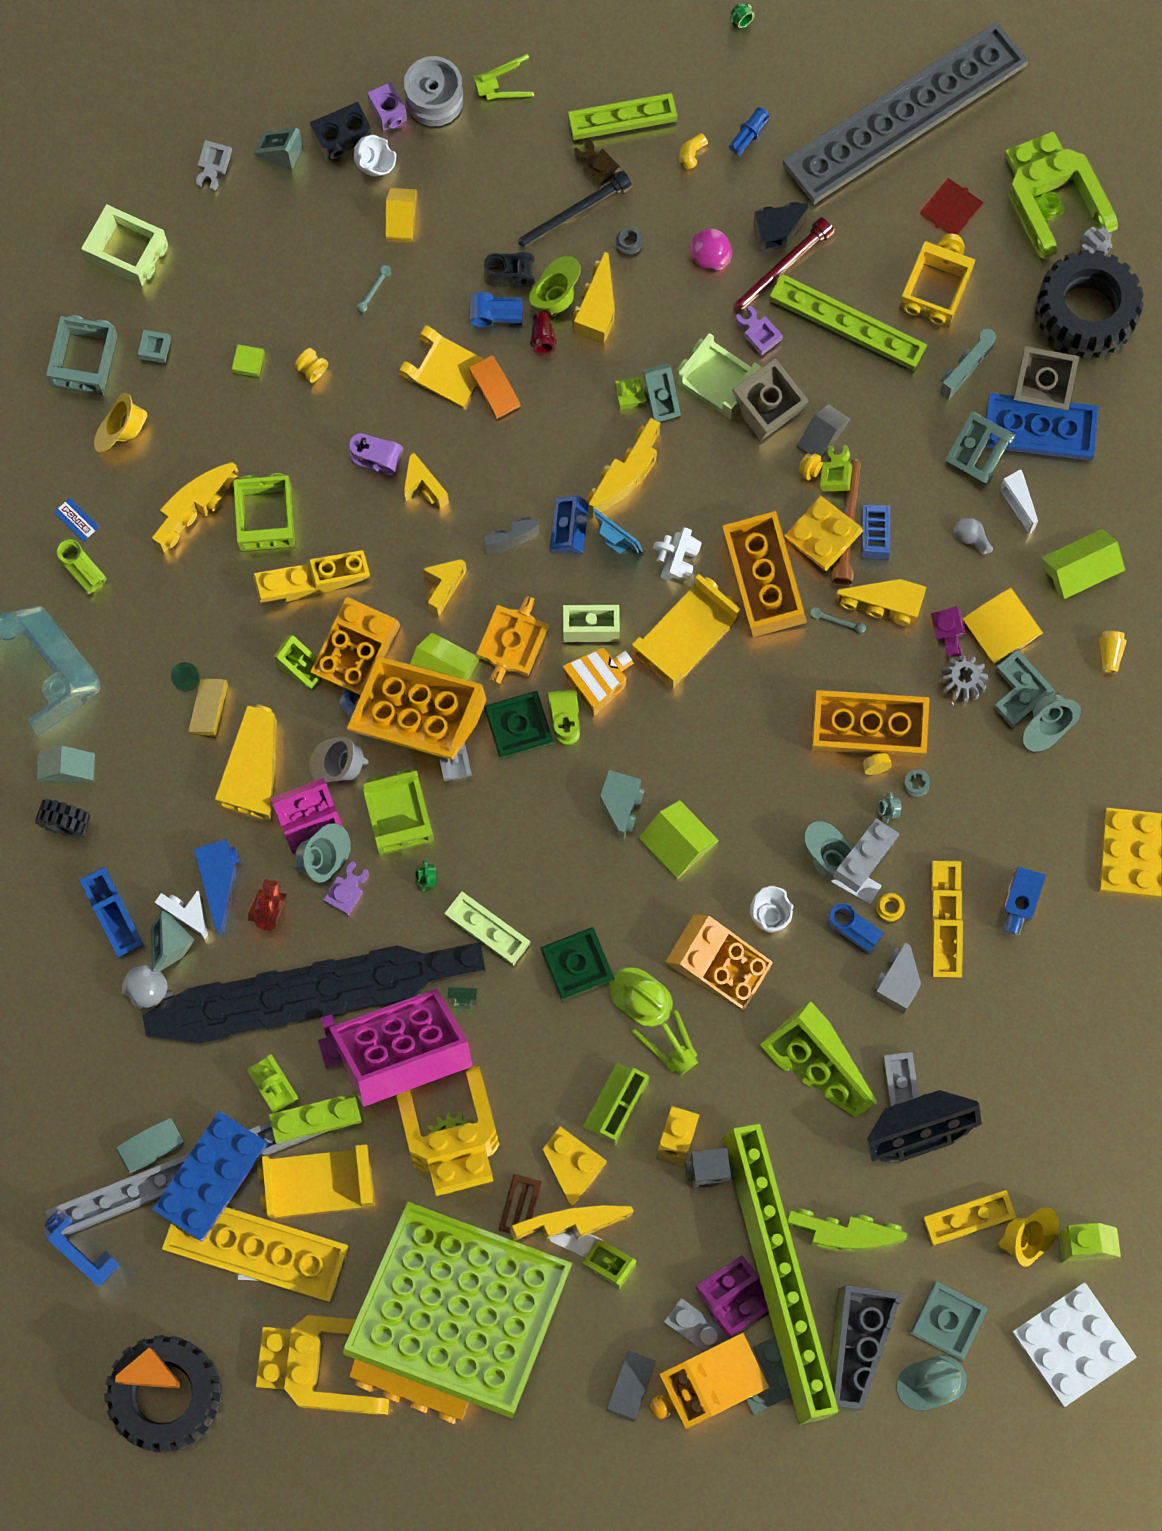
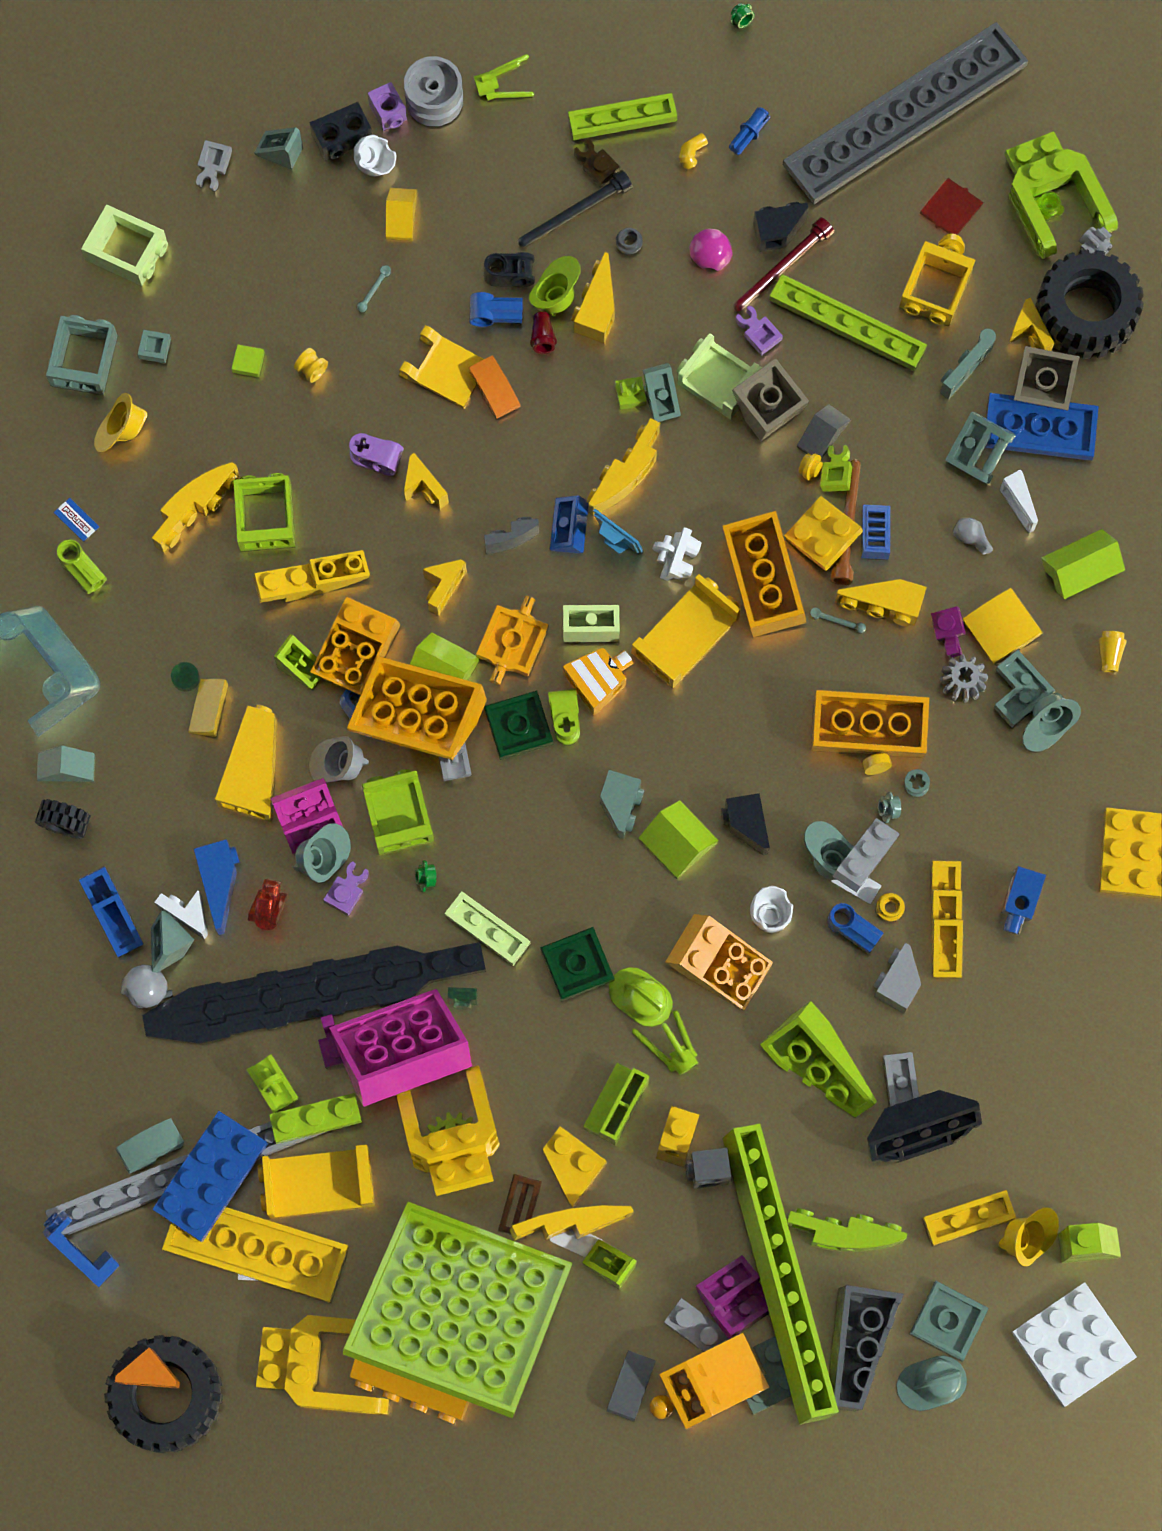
none -> black slope [721,793,770,855]
none -> yellow slope [1009,297,1054,351]

